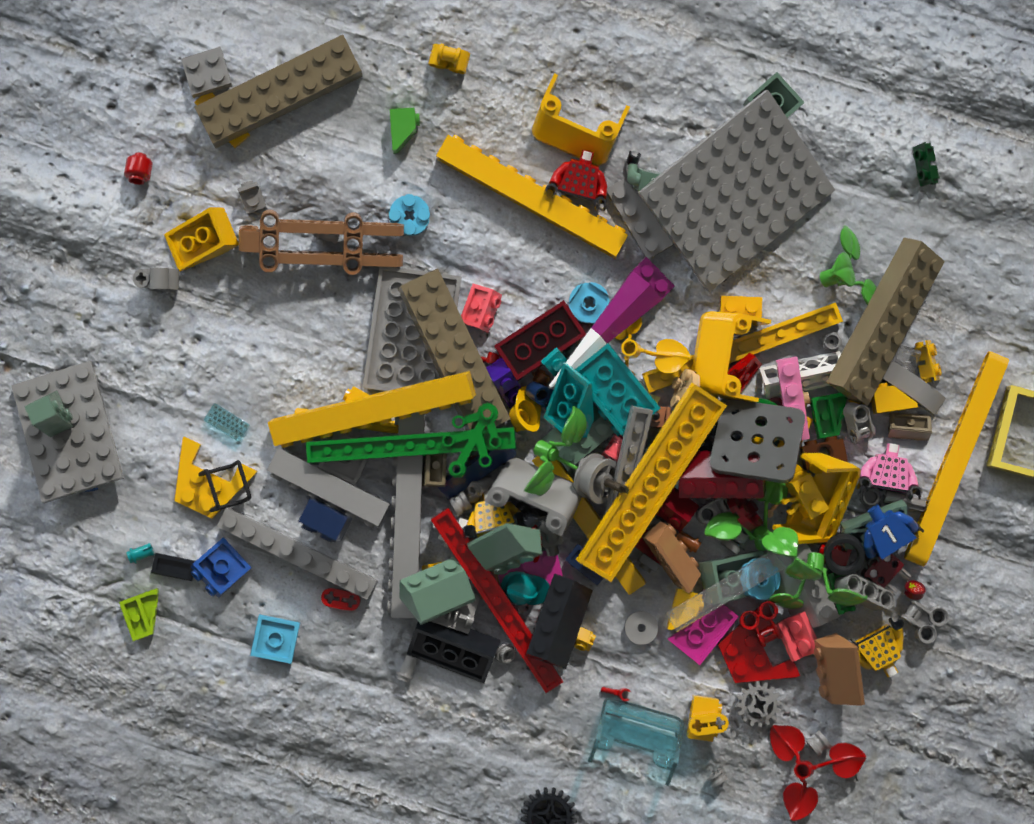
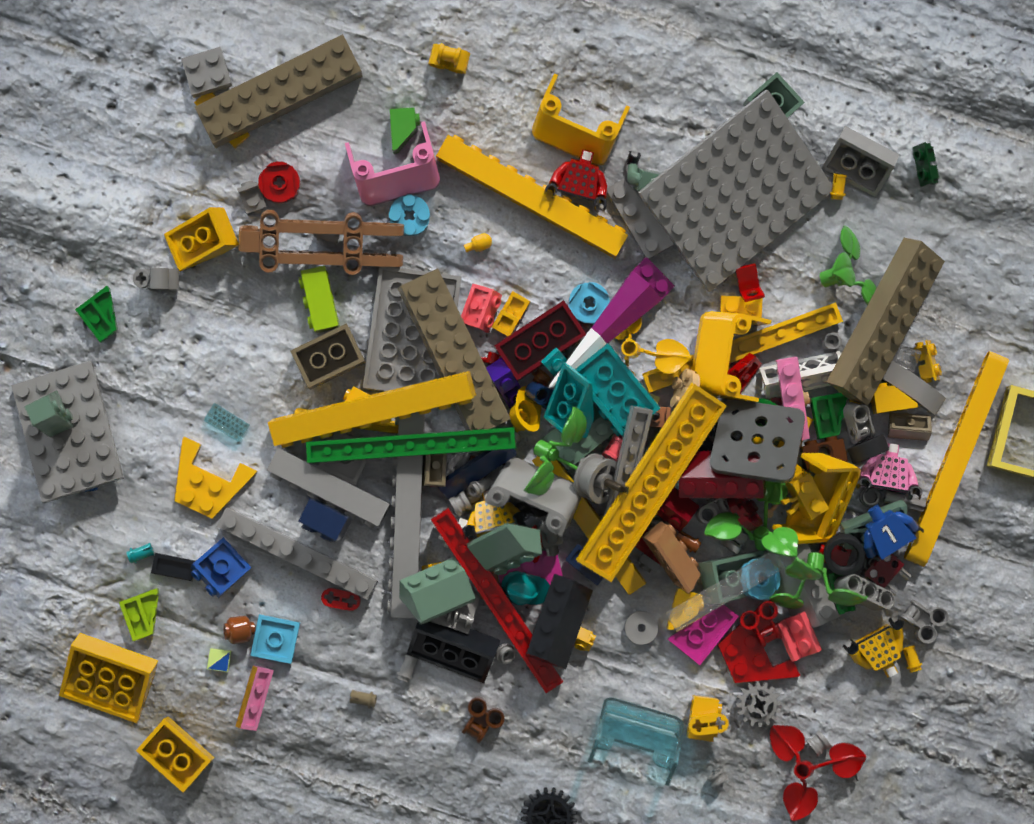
red head [124,152,153,185] -> none
black piece [198,460,251,512] -> none
green plant [442,403,502,478] -> none
red hand [601,687,631,701] -> none
medium nougat slope [814,633,865,705] -> none
dark red tile [903,580,926,600] -> none
none -> yellow slope [59,633,159,723]
none -> green wing [75,286,118,343]
none -> yellow brick [136,716,215,792]
none -> tile [207,648,232,672]
none -> dark orange head [223,616,255,644]
none -> bright pink plate [236,665,274,731]
none -> red plate [258,161,300,204]
none -> dark tan brick [290,323,366,390]
none -> lime brick [298,265,340,333]
none -> bright pink windscreen [345,121,440,206]
none -> dark tan pin [350,690,377,708]
none -> reddish brown piece [461,697,505,744]
none -> yellow cylinder [463,233,492,253]
none -> yellow slope [492,291,531,336]
none -> red bracket [736,263,765,302]
none -> light grey slope [822,126,899,197]
none -> yellow pin [830,174,847,200]
none -> black tyre [847,434,890,464]
none -> yellow pin [902,645,923,673]

